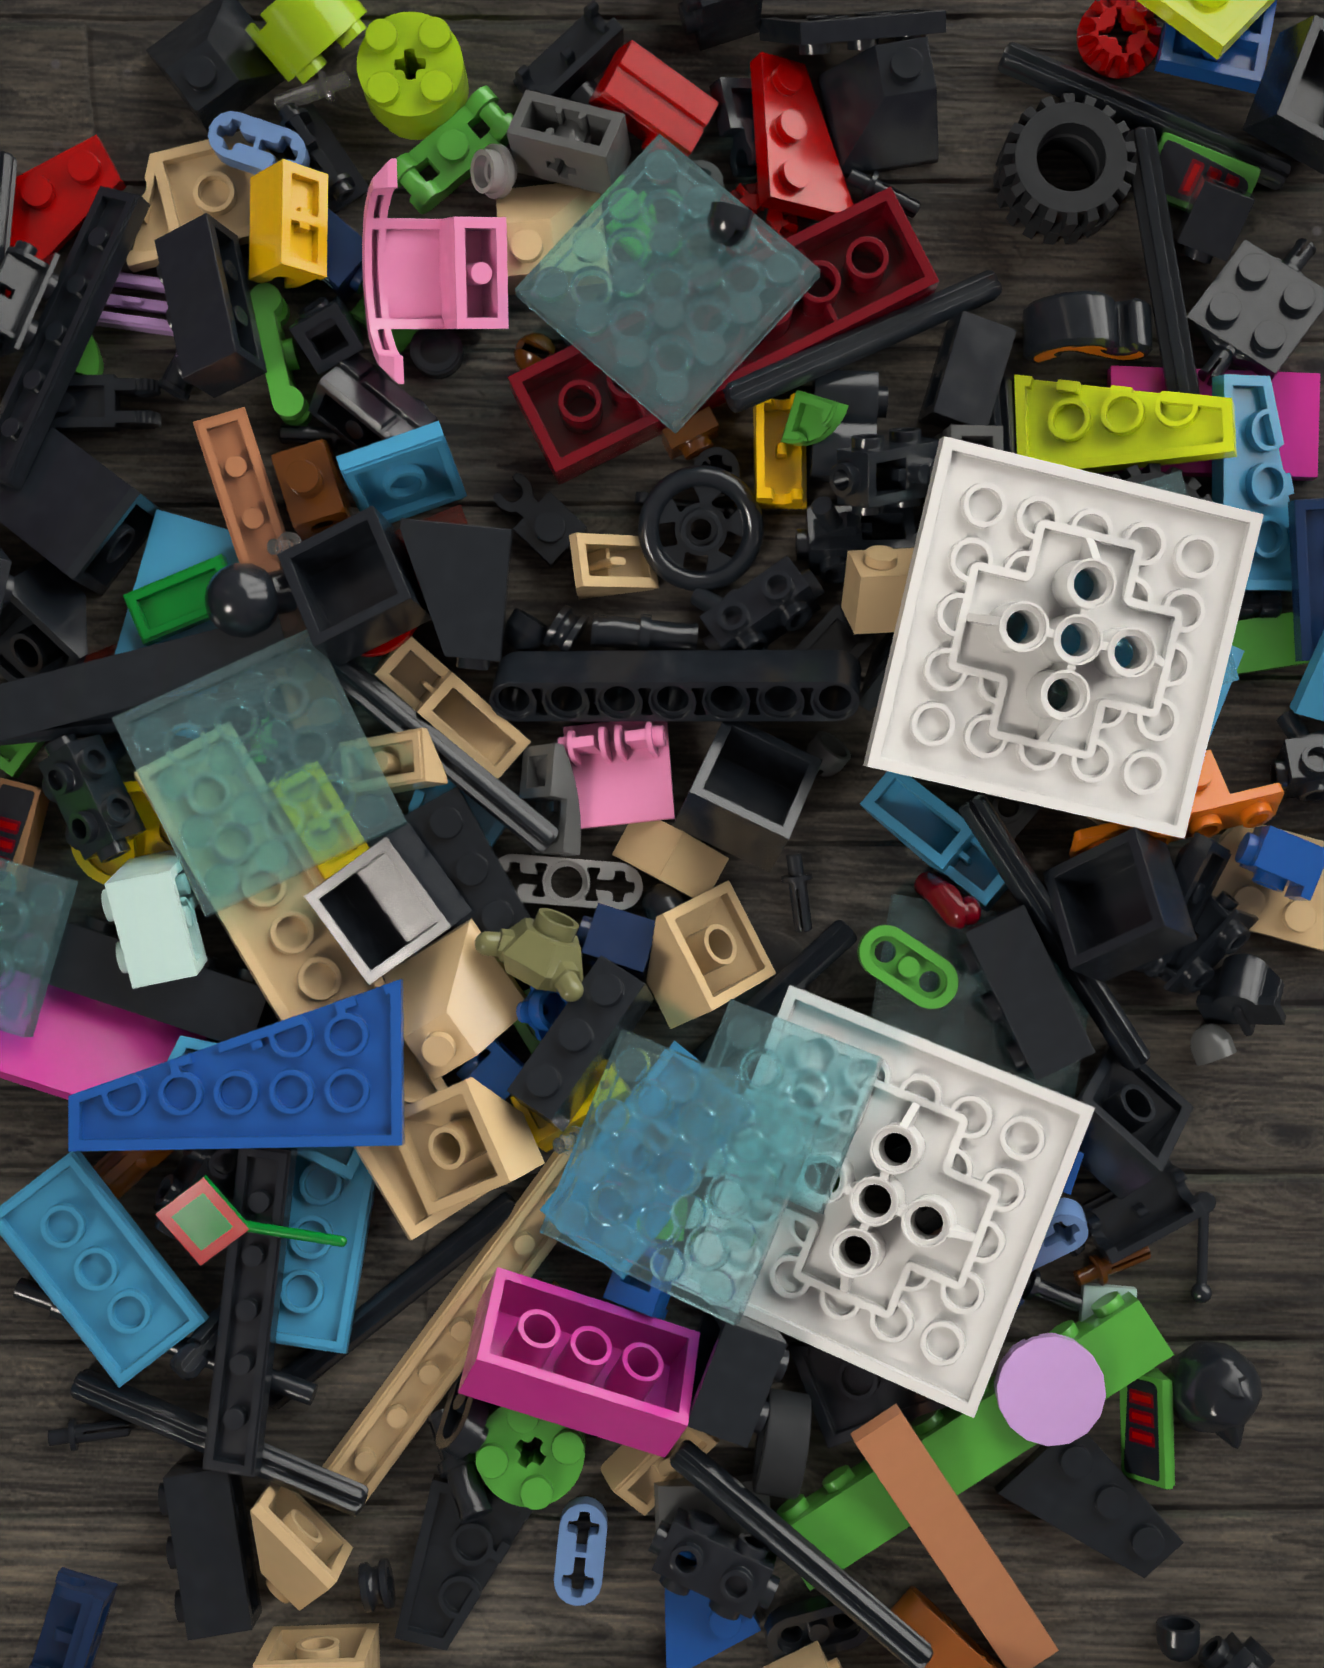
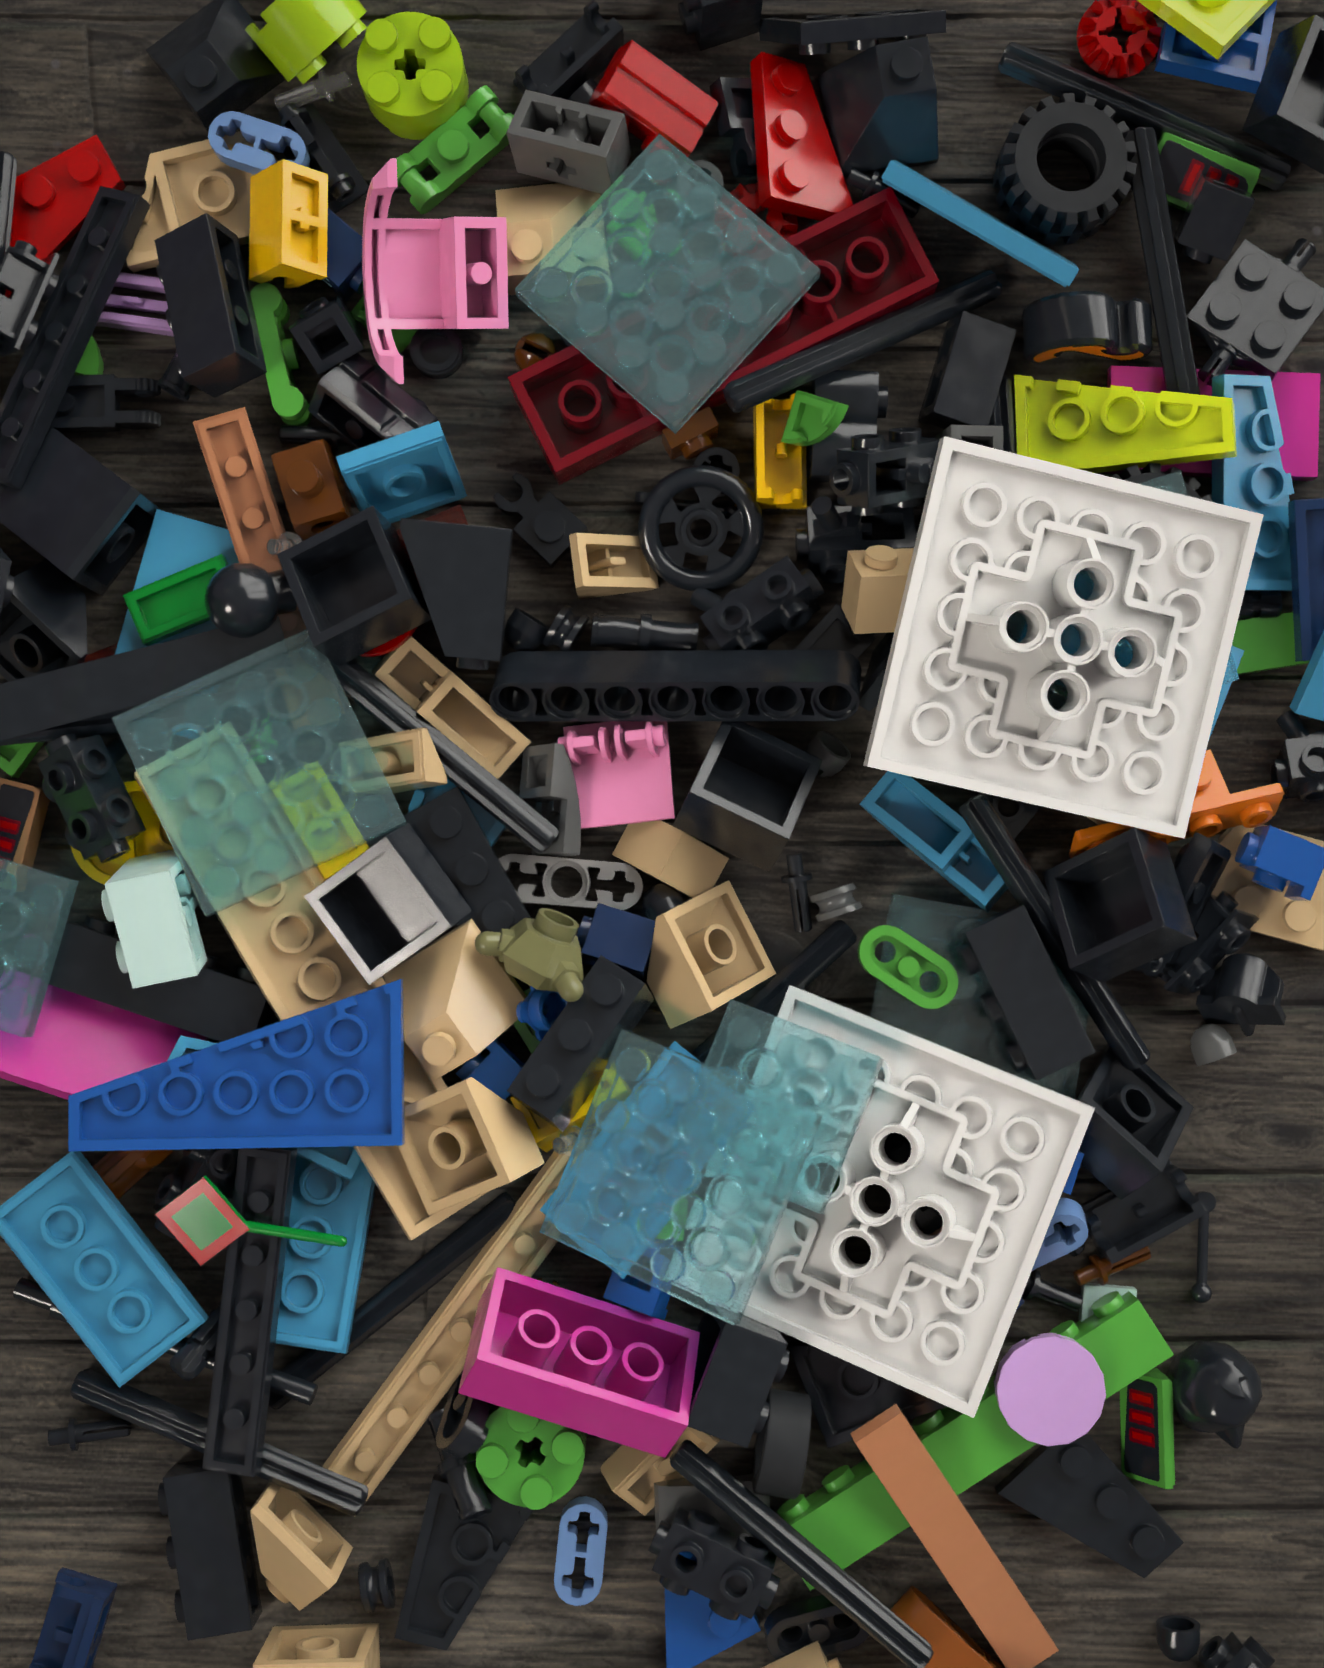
light grey plate [470,144,517,199] -> none
black hinge [707,201,754,247] -> none
dark red arm [914,872,981,929] -> none
none -> dark grey bush [809,882,862,922]
none -> dark azure tile [881,160,1079,287]

